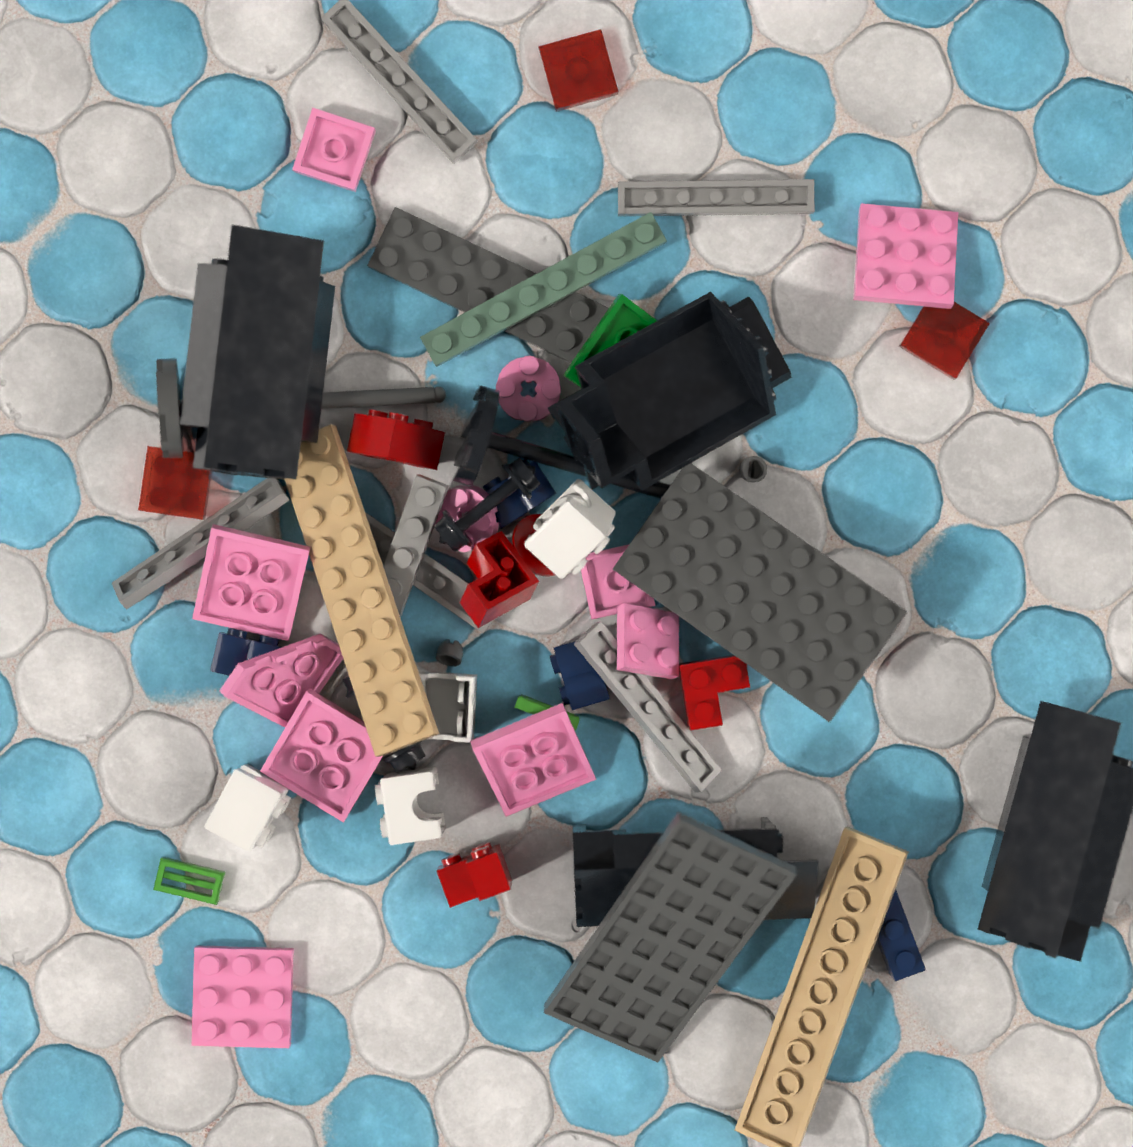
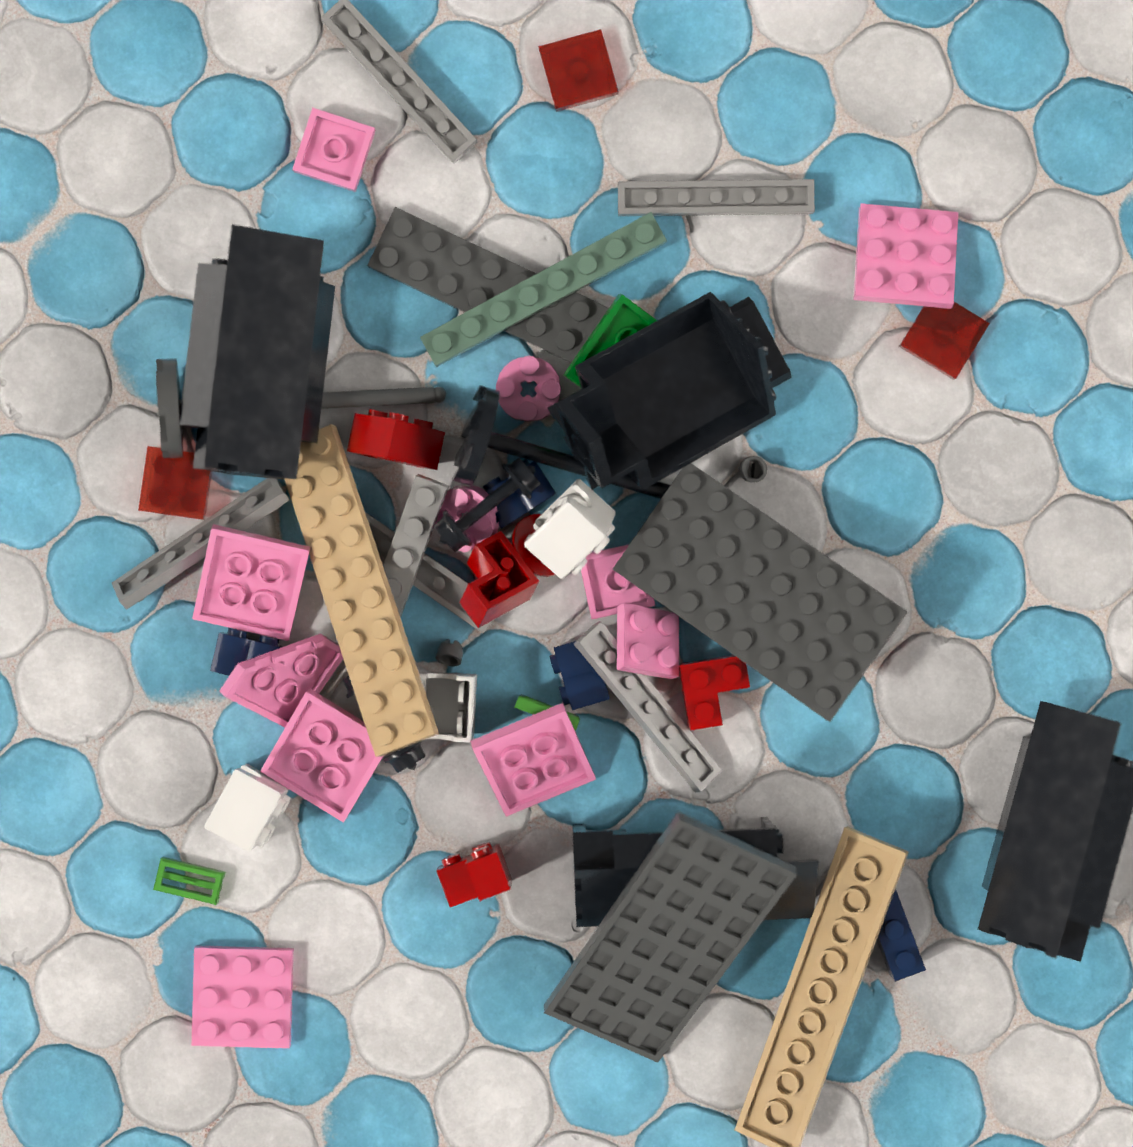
white piece [375,766,446,845] -> none

